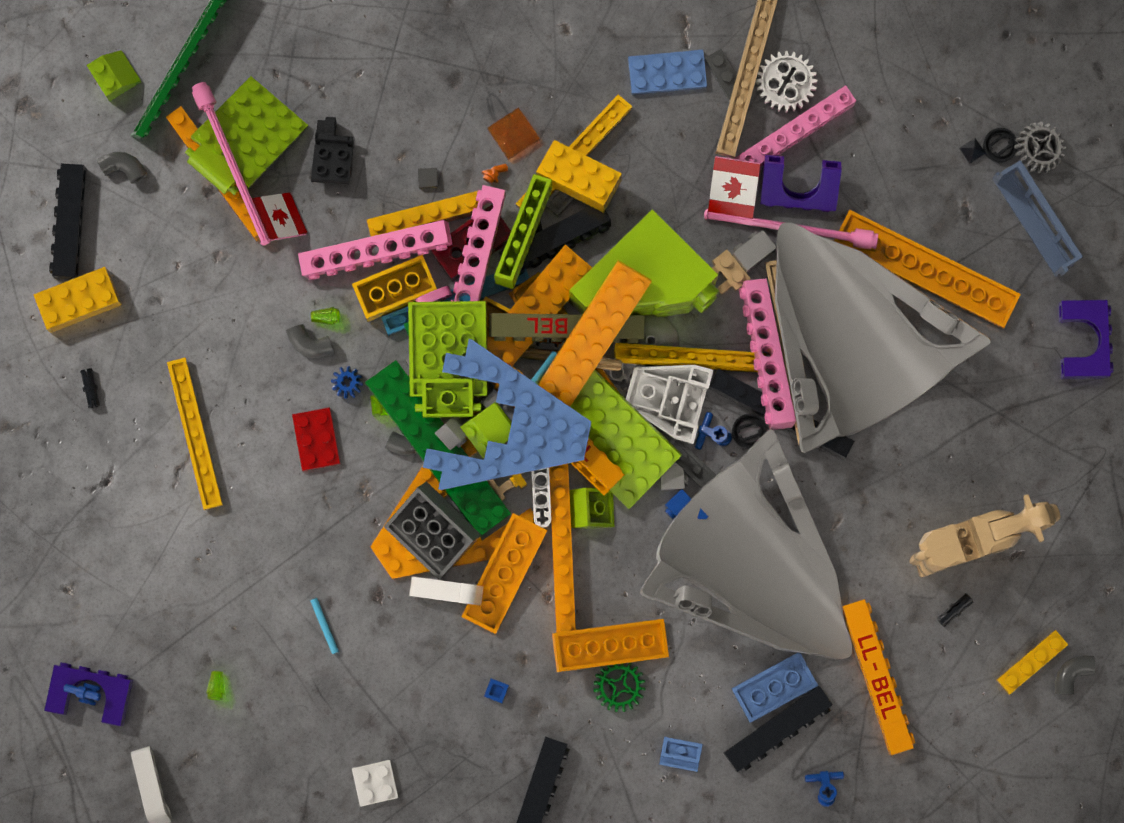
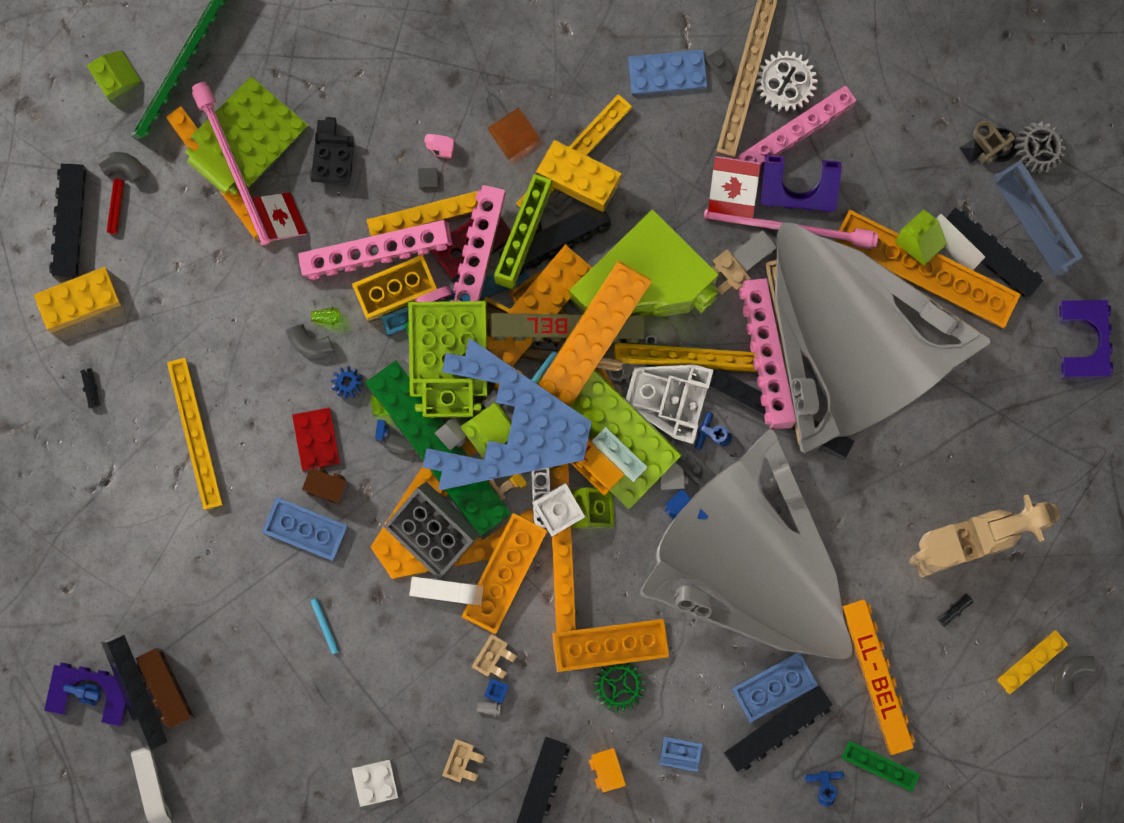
clear neon green cone [206,671,225,700] -> none
orange plate [482,164,508,184] -> none
black piece [732,414,767,449] -> none
none -> black brick [100,634,168,750]
none -> red axle [107,179,124,235]
none -> reddish brown brick [135,648,195,729]
none -> medium blue plate [262,497,348,562]
none -> reddish brown brick [302,466,349,506]
none -> blue plate [375,420,389,442]
none -> bright pink rock [424,134,455,159]
none -> tan plate [442,739,486,783]
none -> tan plate [472,634,517,680]
none -> light grey pin [477,701,501,717]
none -> white plate [532,483,585,537]
none -> light orange slope [588,748,626,792]
none -> light aqua plate [592,427,648,482]
none -> green plate [841,740,920,792]
none -> lime slope [895,209,947,266]
none -> white sticker [936,214,985,270]
none -> black brick [946,207,1044,301]
none -> dark tan pin [973,121,1015,164]

